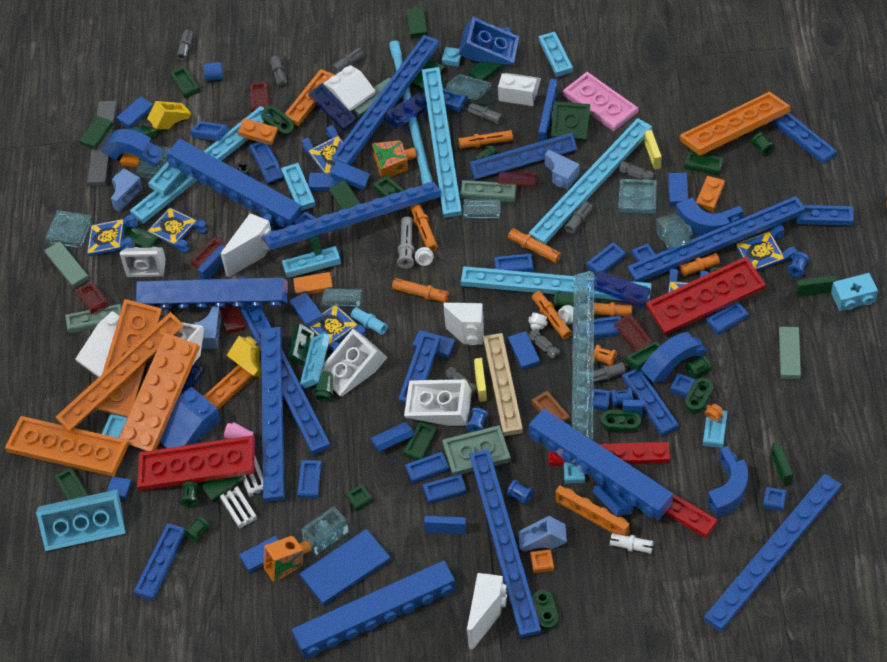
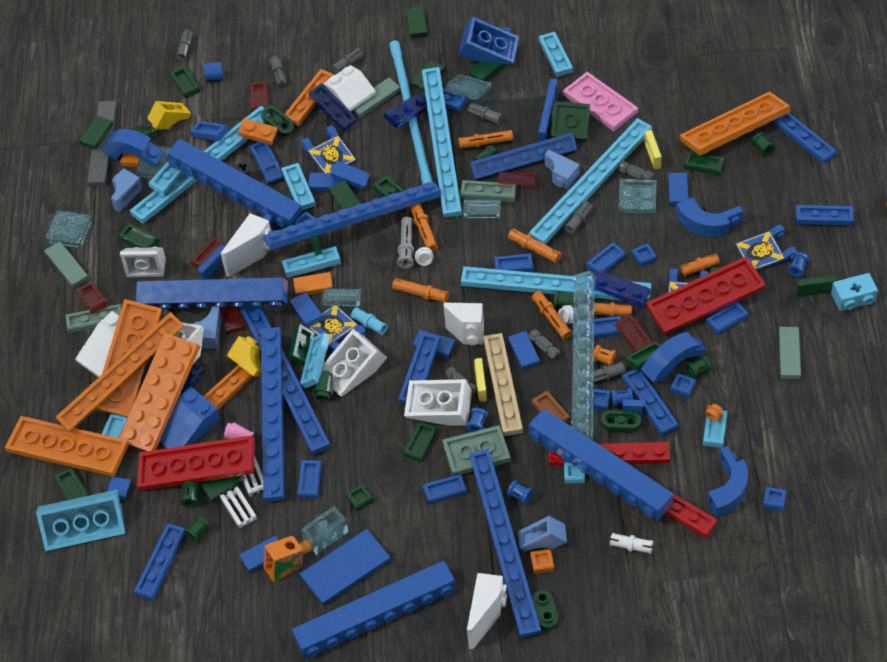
flag [87,214,138,256] -> none
blue tile [116,96,153,129] -> none
flag [147,207,208,253] -> none
blue plate [331,35,440,165] -> none
blue tile [370,422,414,452] -> none
orange torso [372,141,417,179] -> none
blue tile [405,452,450,484] -> none
blue tile [424,516,467,534] -> none
medium azure plate [442,47,462,67] -> none
white slope [498,73,541,106] -> none
white plate [528,313,548,332] -> none
orange plate [555,486,629,536] -> none
blue tile [592,485,634,516] -> none
blue plate [628,196,805,282] -> none
clear light blue brick [655,213,692,249] -> none
dark green plate [685,378,713,413] -> none
orange plate [696,176,725,212] -> none
blue plate [704,474,842,632] -> none
dark green tile [771,441,793,486] -> none

